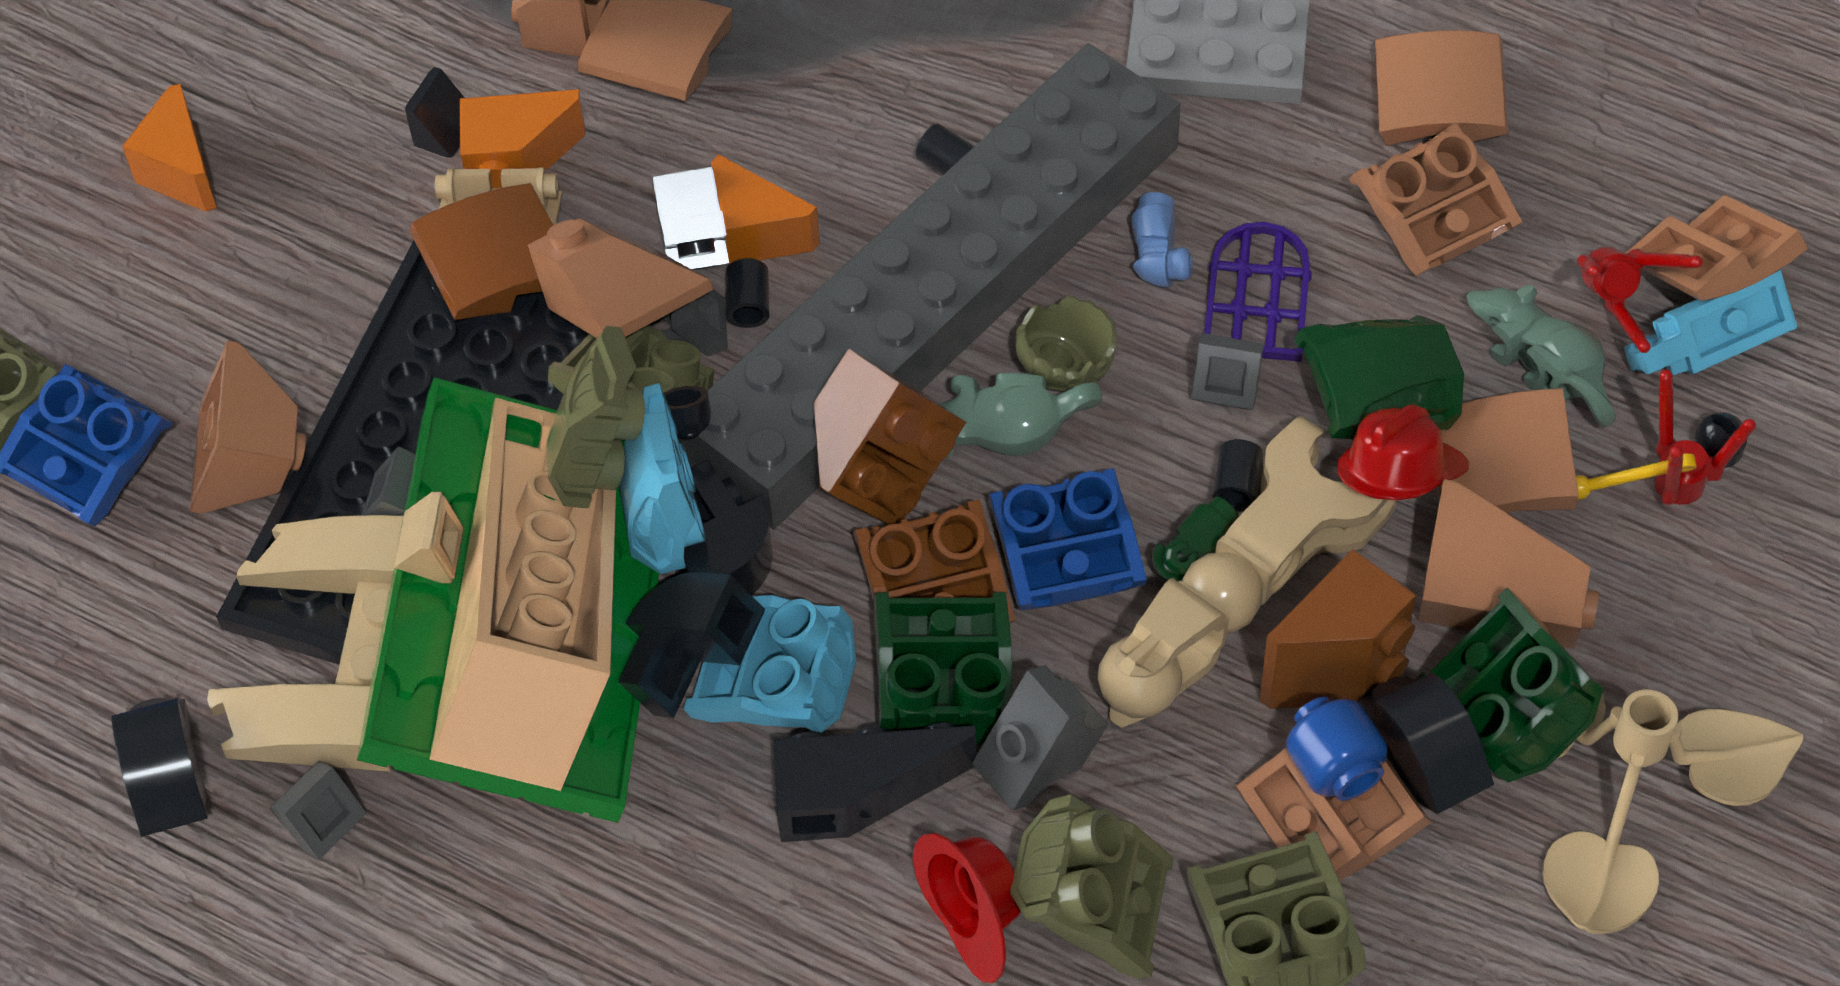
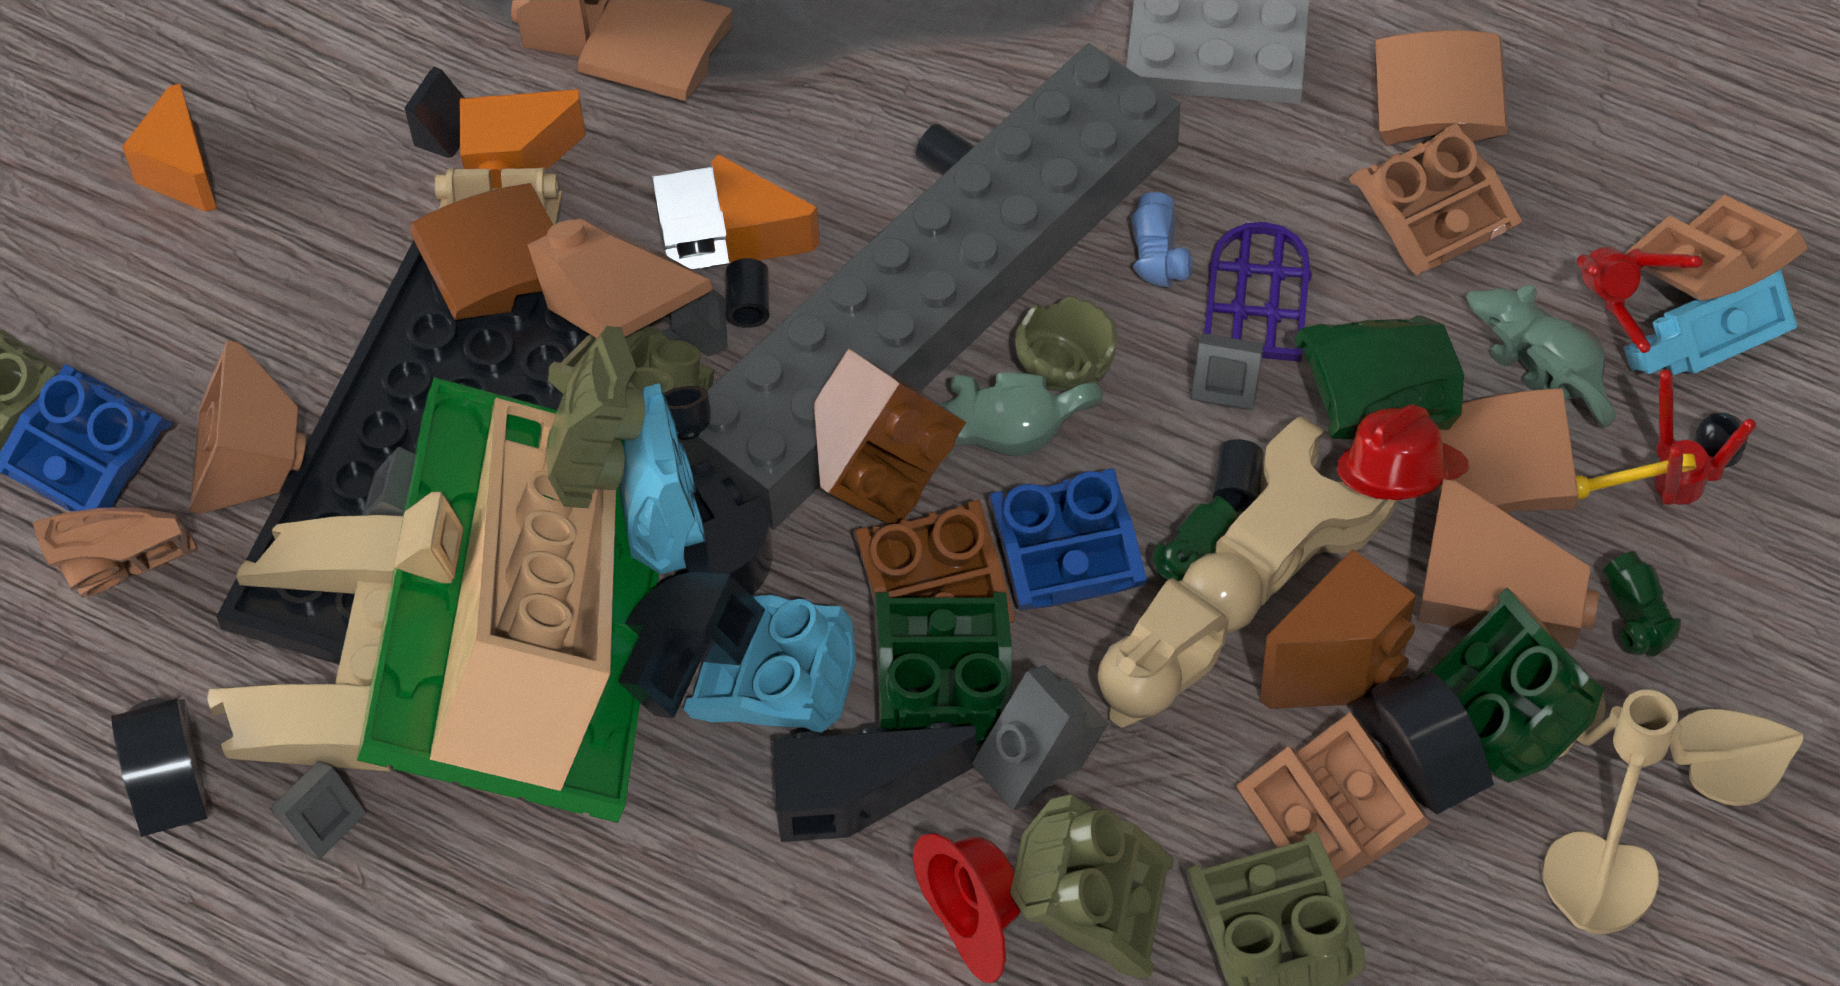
blue head [1286,697,1388,801] -> none
none -> nougat slope [32,507,198,598]
none -> dark green arm [1602,551,1681,657]

